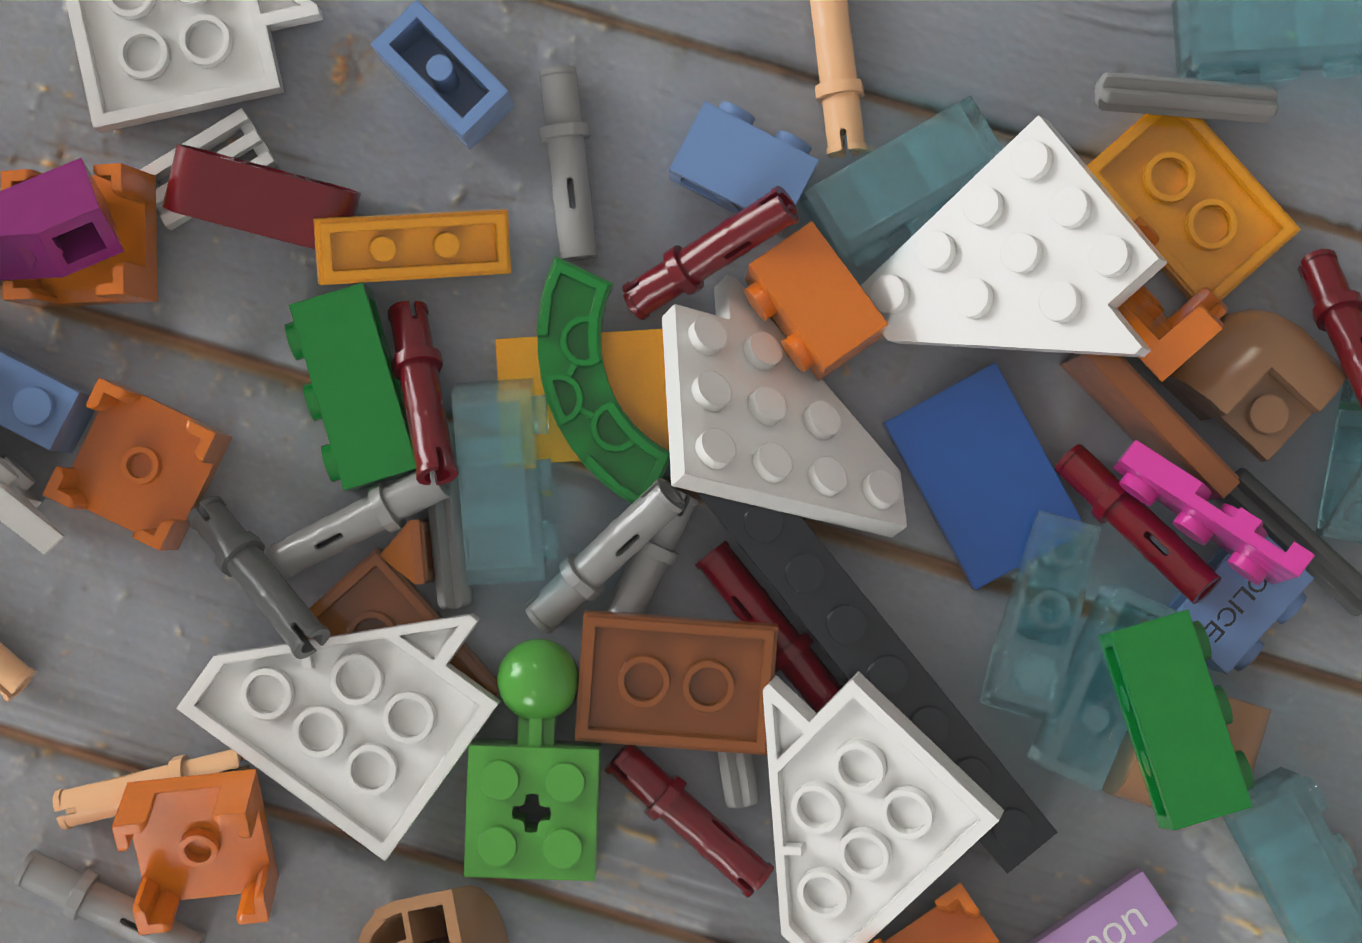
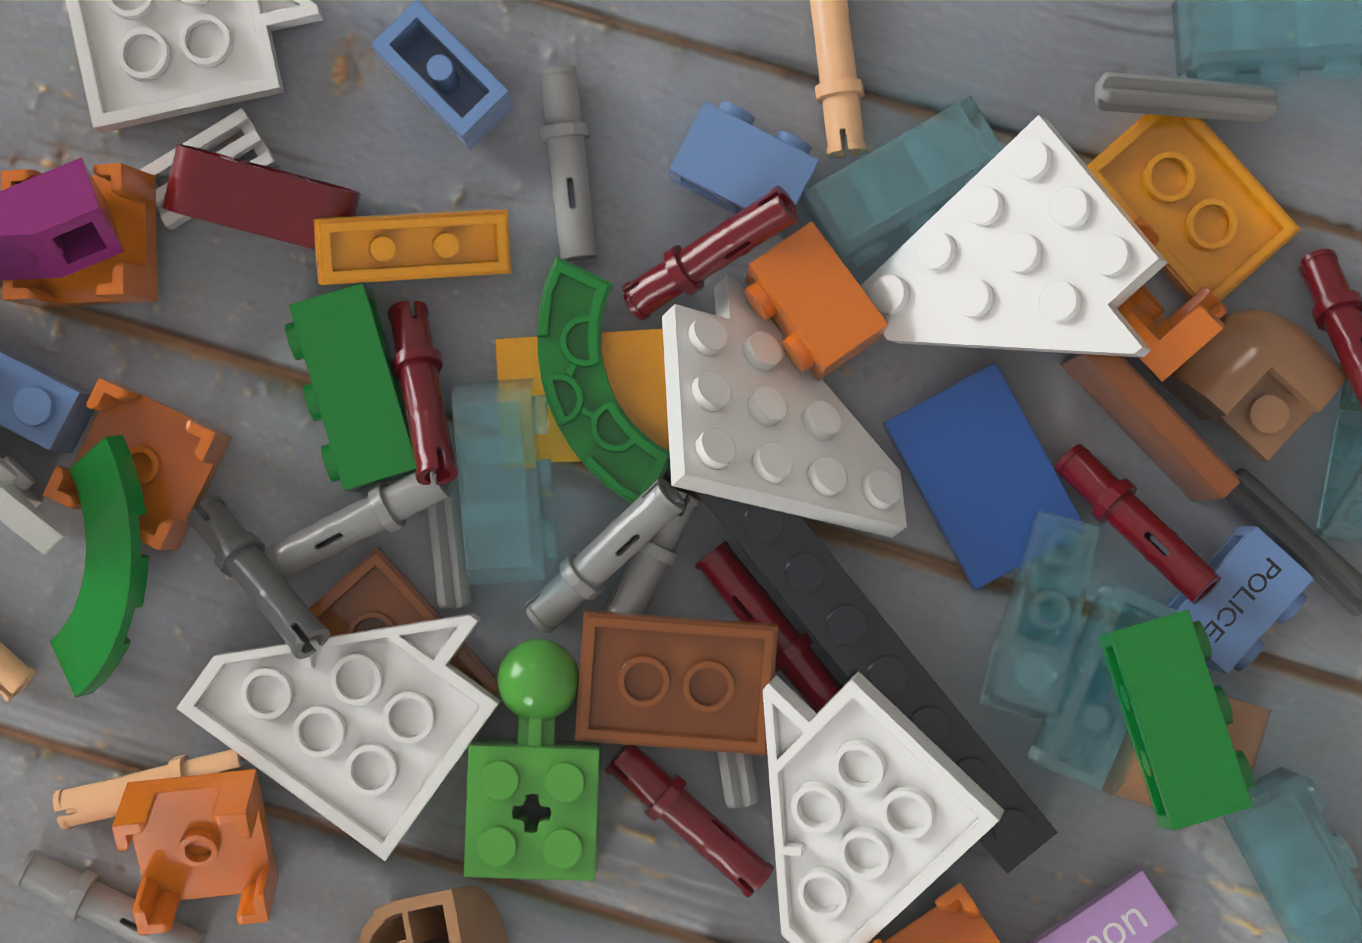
dark orange slope [379,519,435,585] -> none
dark pink wing [1113,440,1315,585] -> none
none -> green tile [50,435,149,698]

